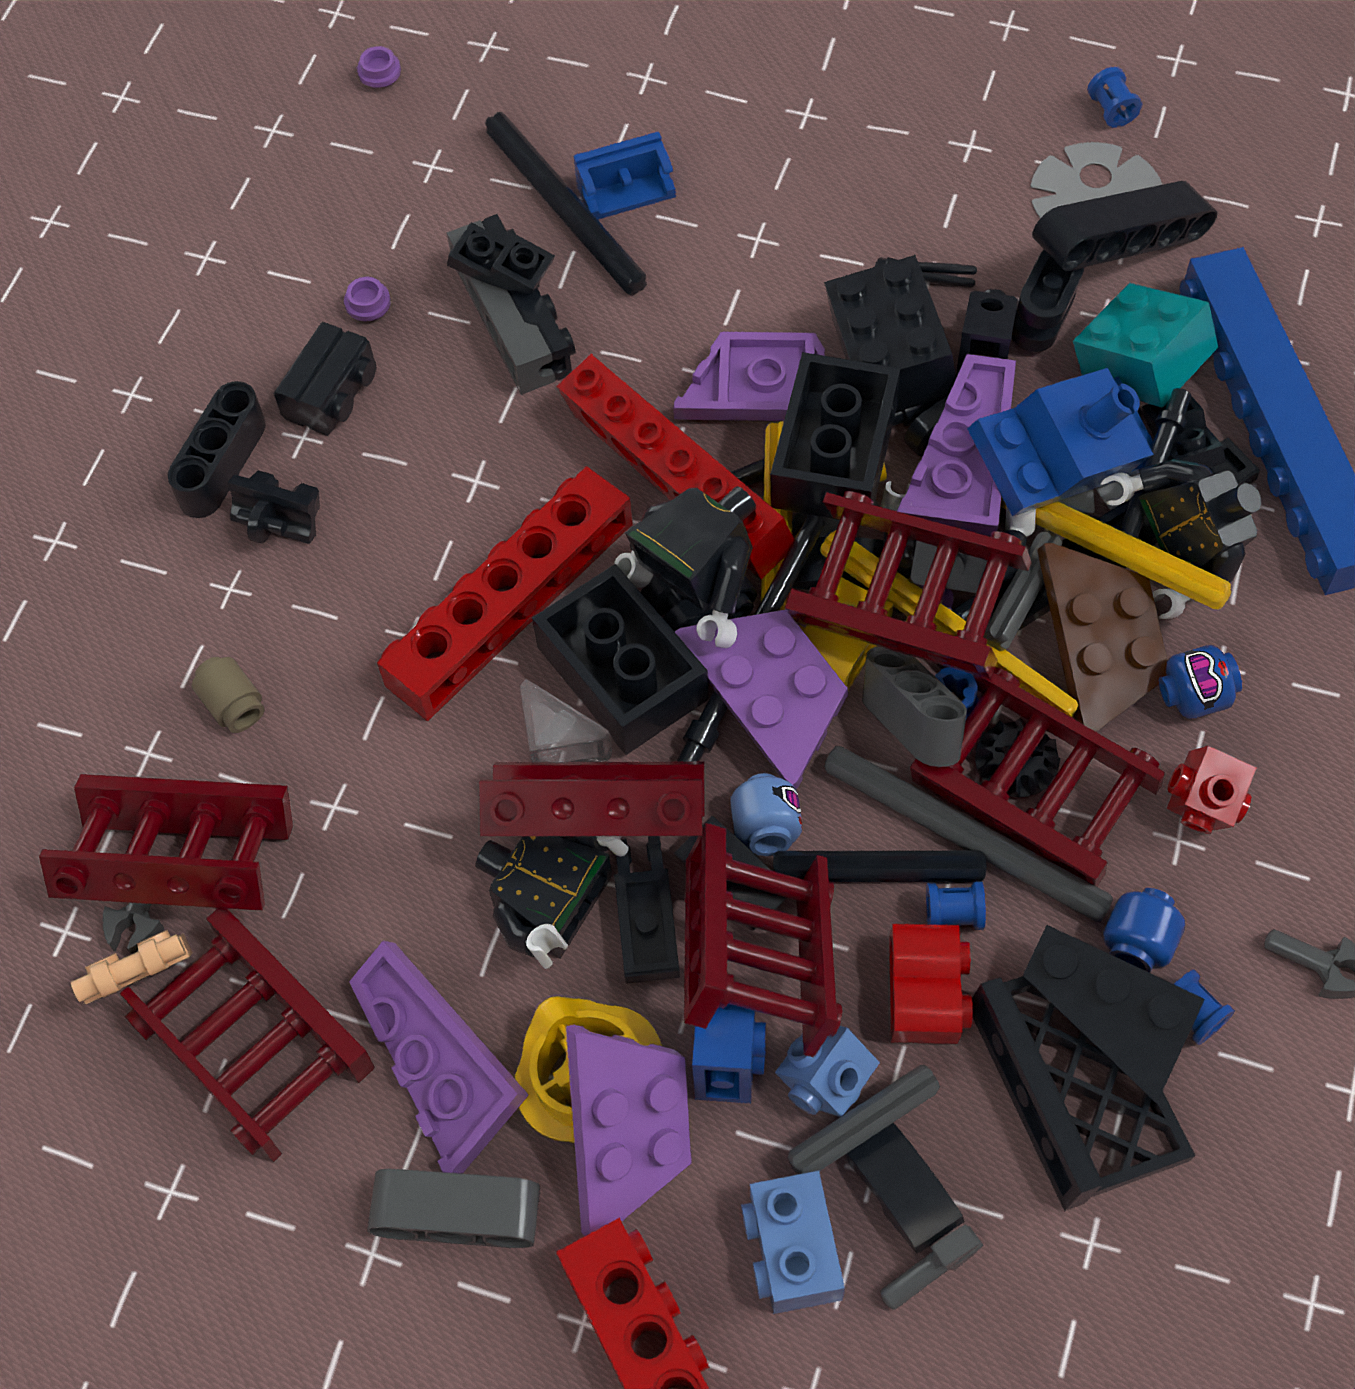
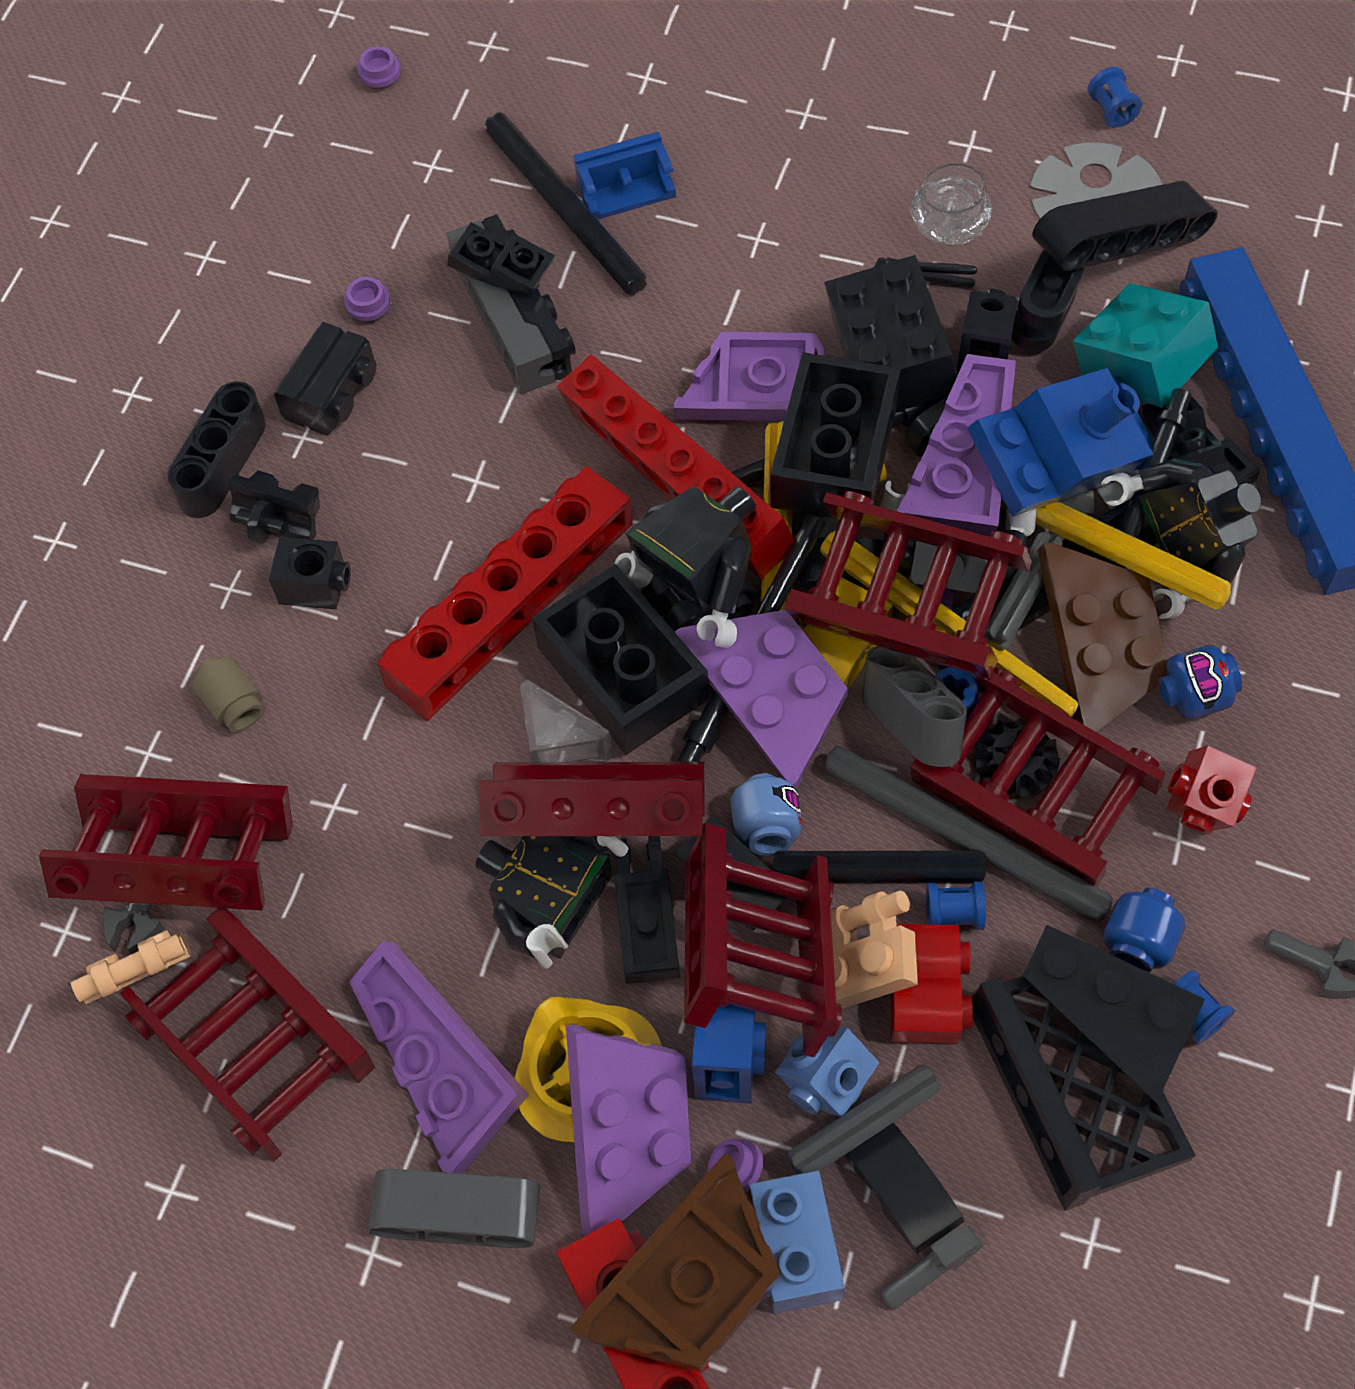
none -> black brick [269,536,351,610]
none -> reddish brown wing [570,1152,781,1372]
none -> medium lavender plate [708,1139,763,1193]
none -> light nougat plate [830,890,918,1009]
none -> clear piece [910,164,993,245]

